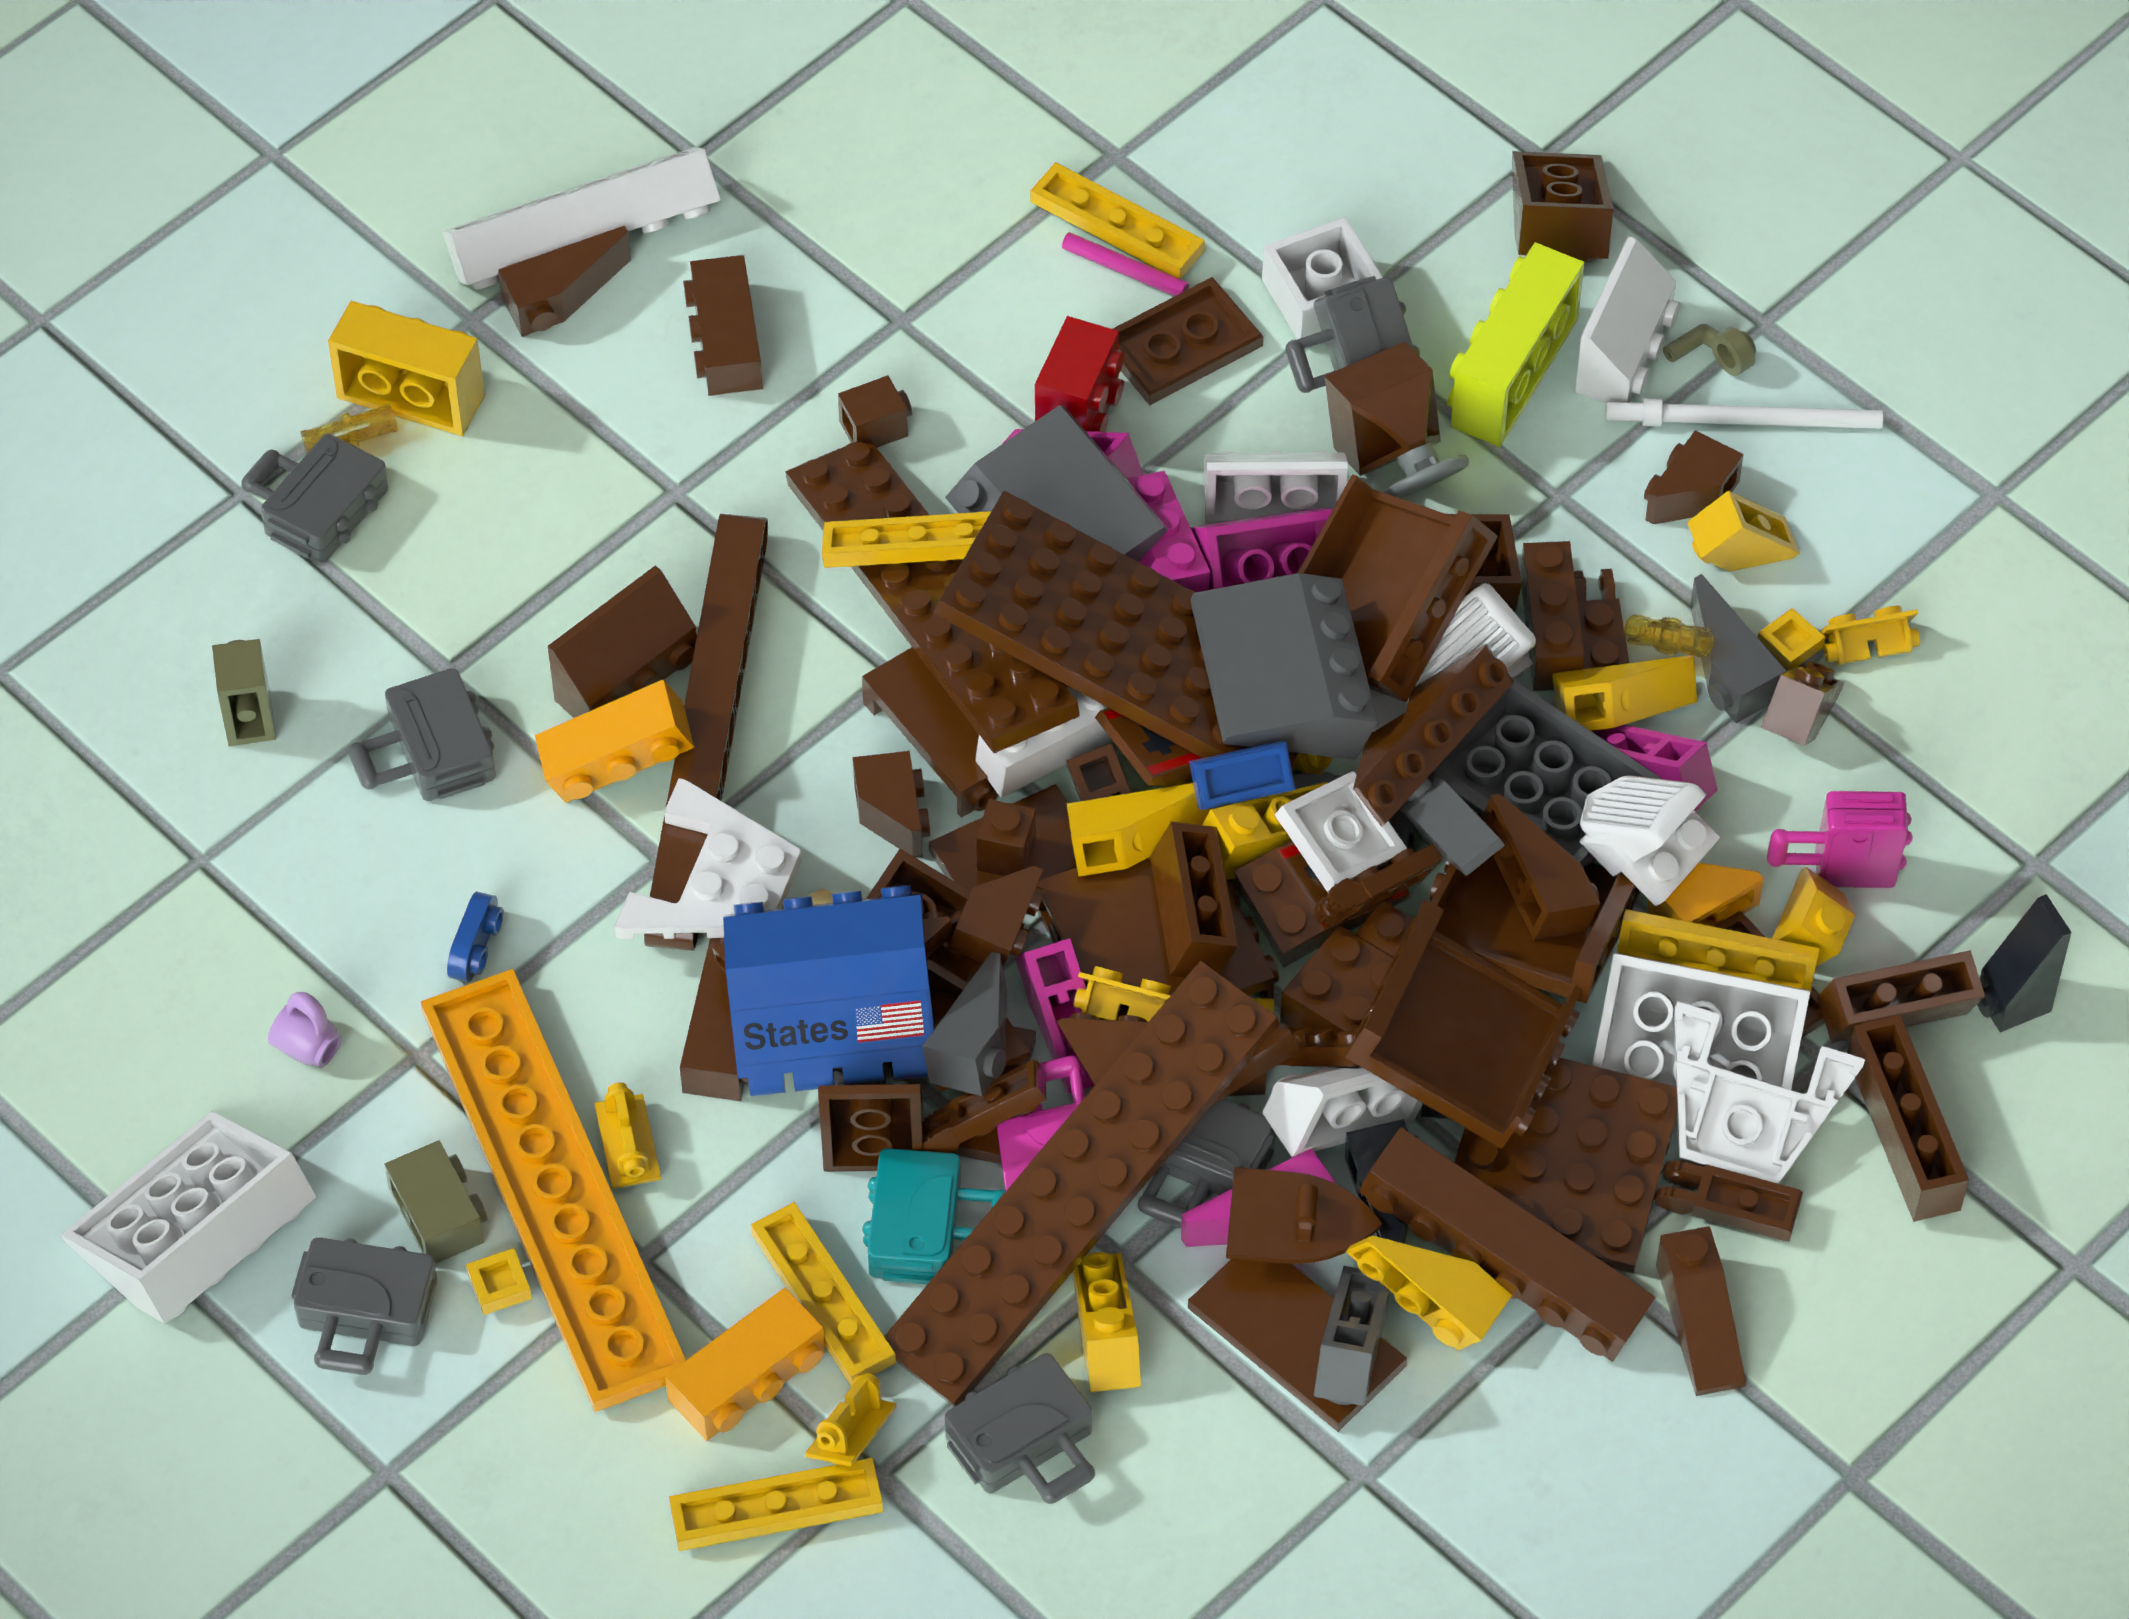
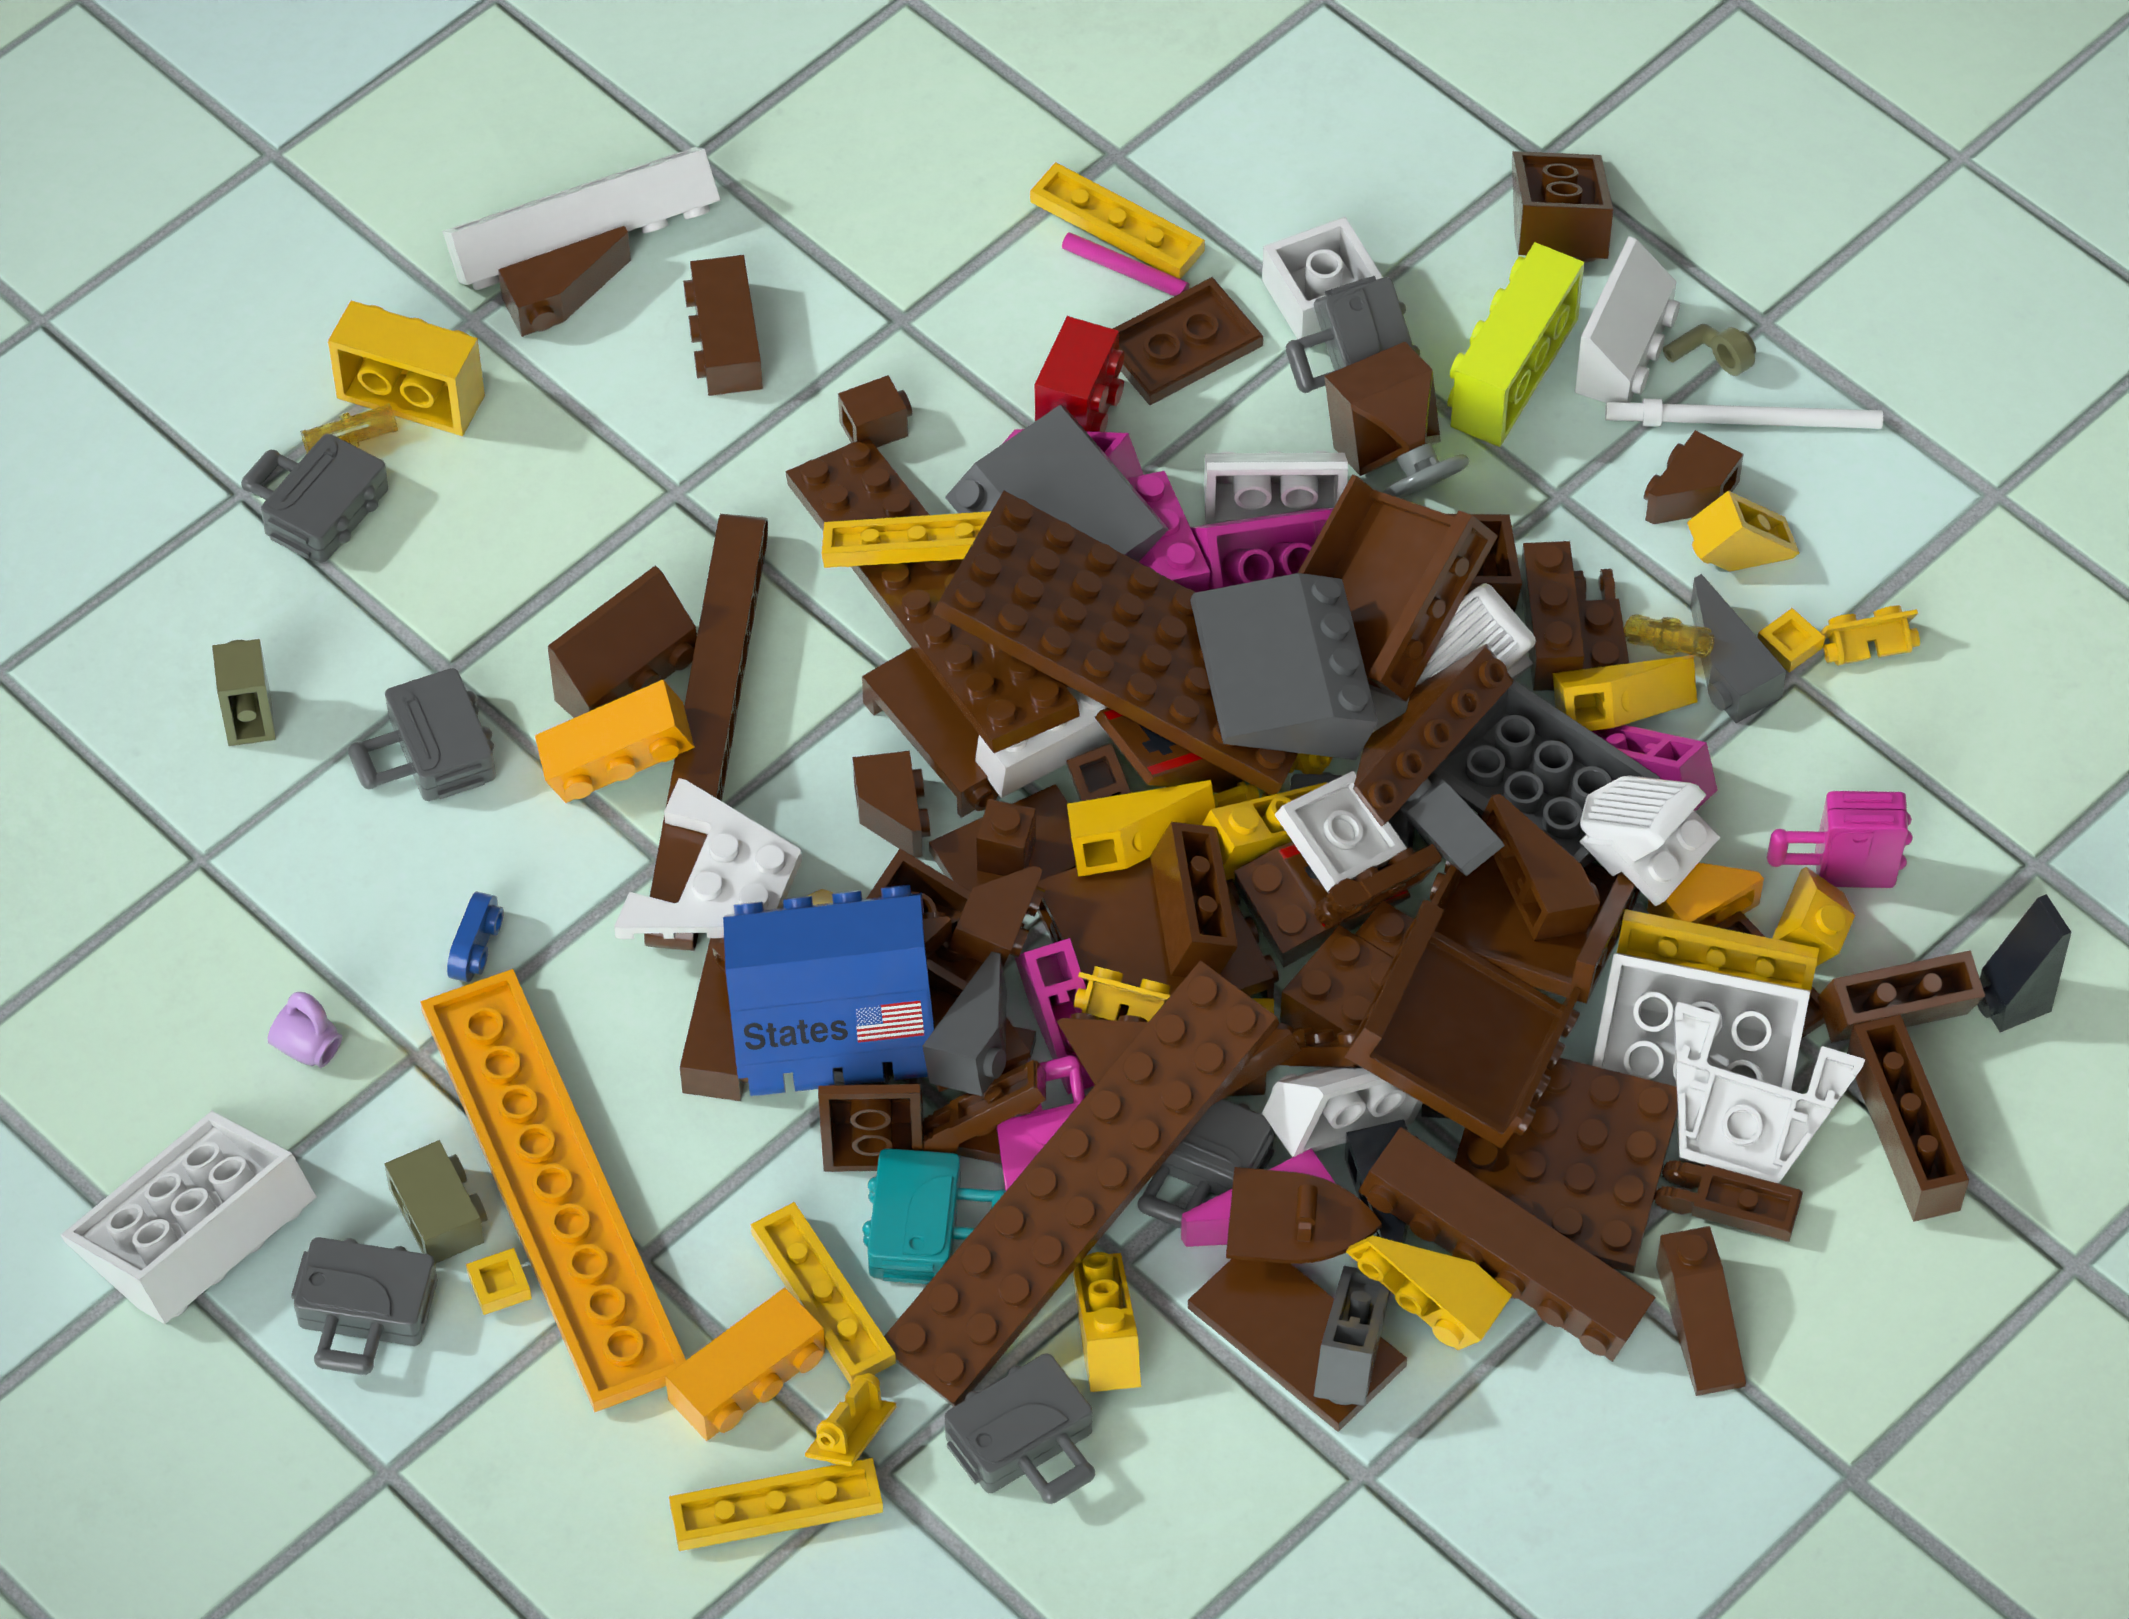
yellow hinge [594,1082,661,1189] -> none
blue tile [1189,741,1295,810] -> none
slope [1761,662,1845,746] -> none

